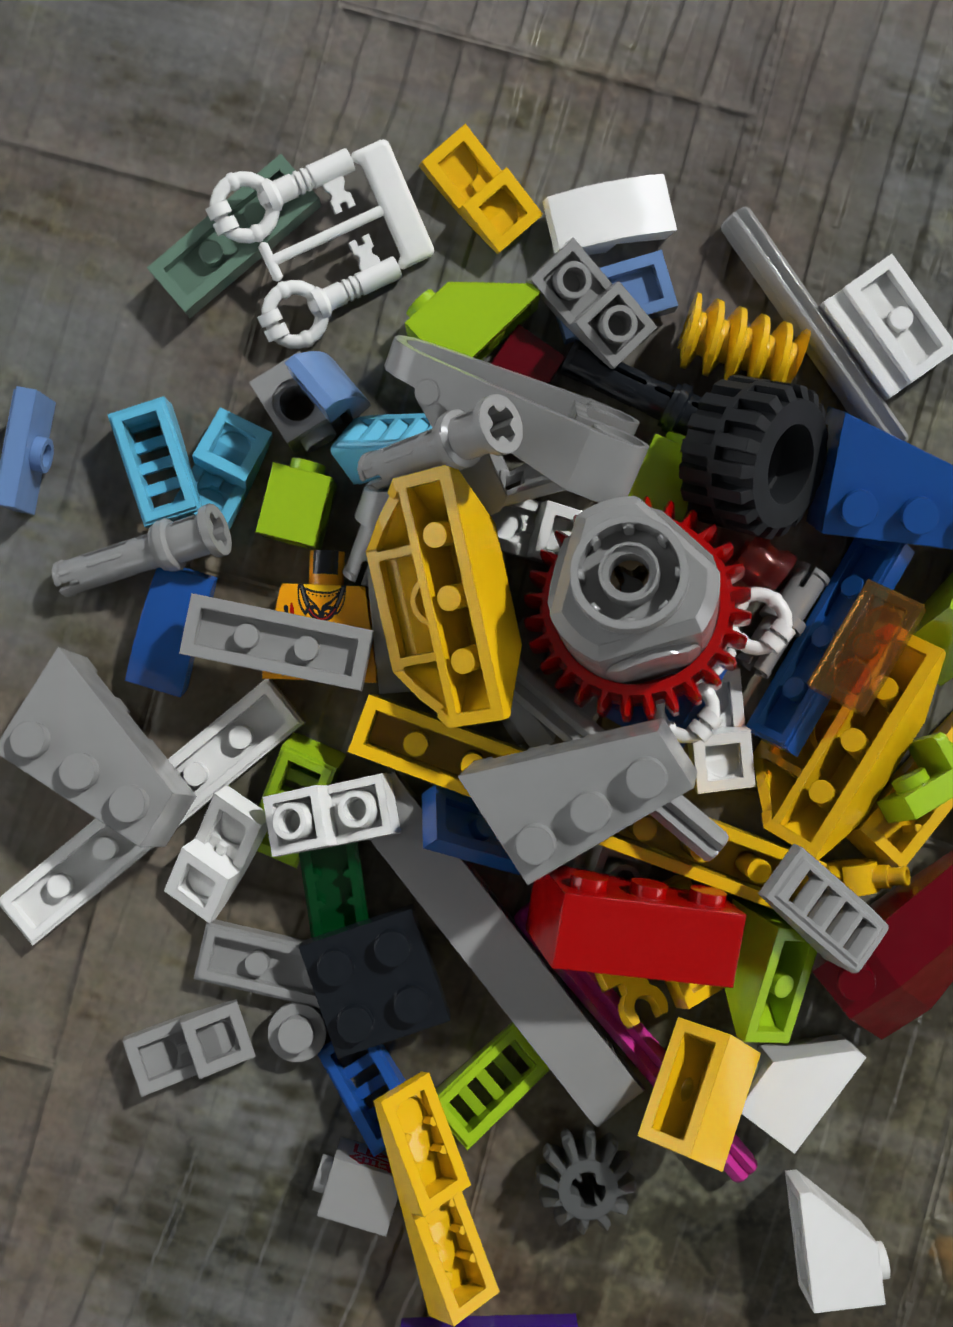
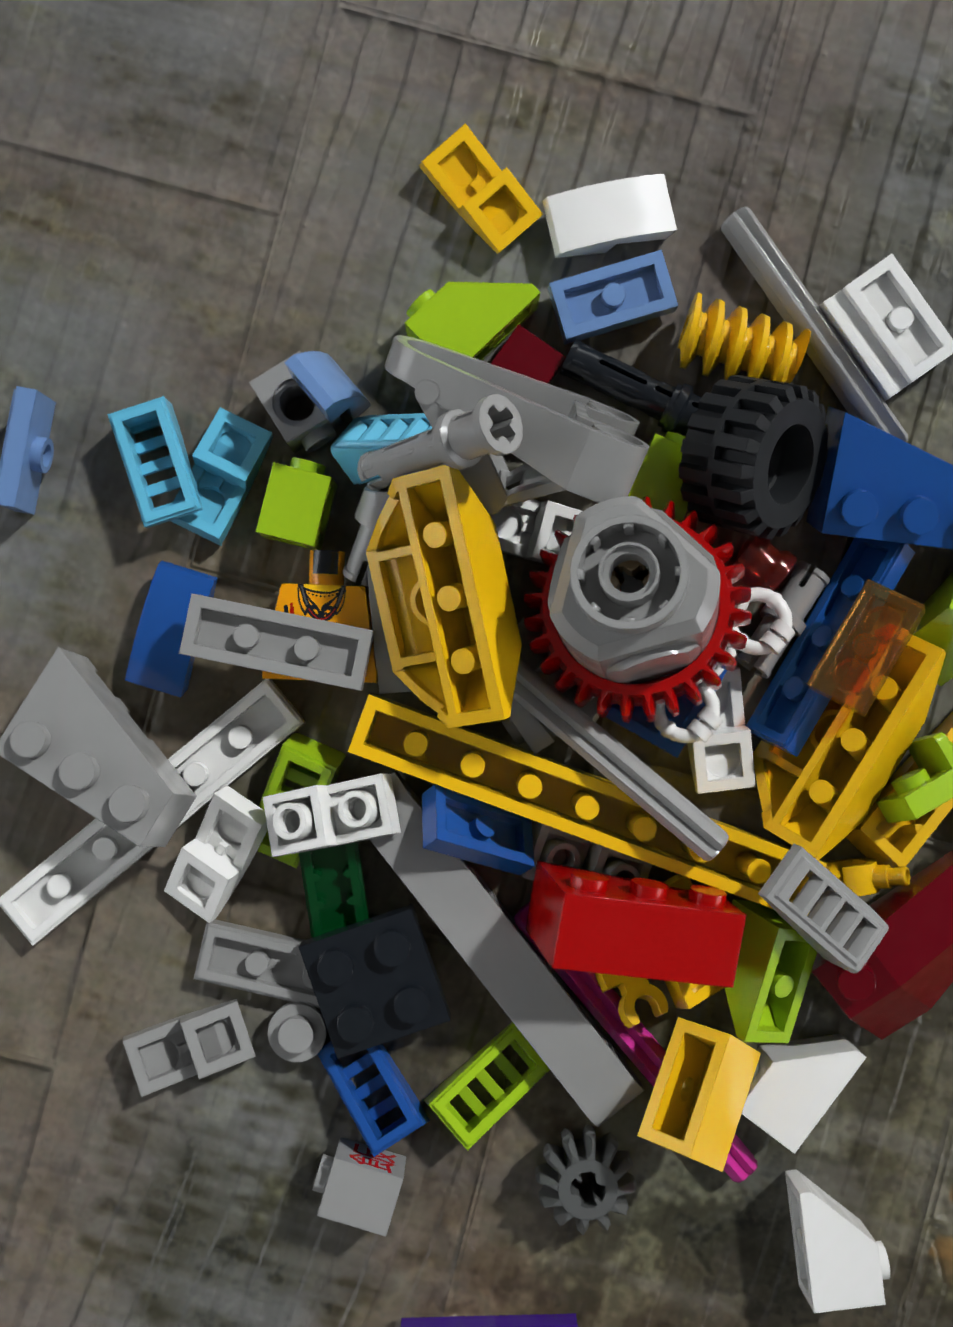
light grey pin [52,503,232,597] -> none
sand green plate [147,154,321,318] -> none
white piece [205,139,434,349] -> none
yellow slope [373,1071,500,1327] -> none
light grey wedge [458,718,697,885] -> none
light grey slope [526,237,657,369] -> none

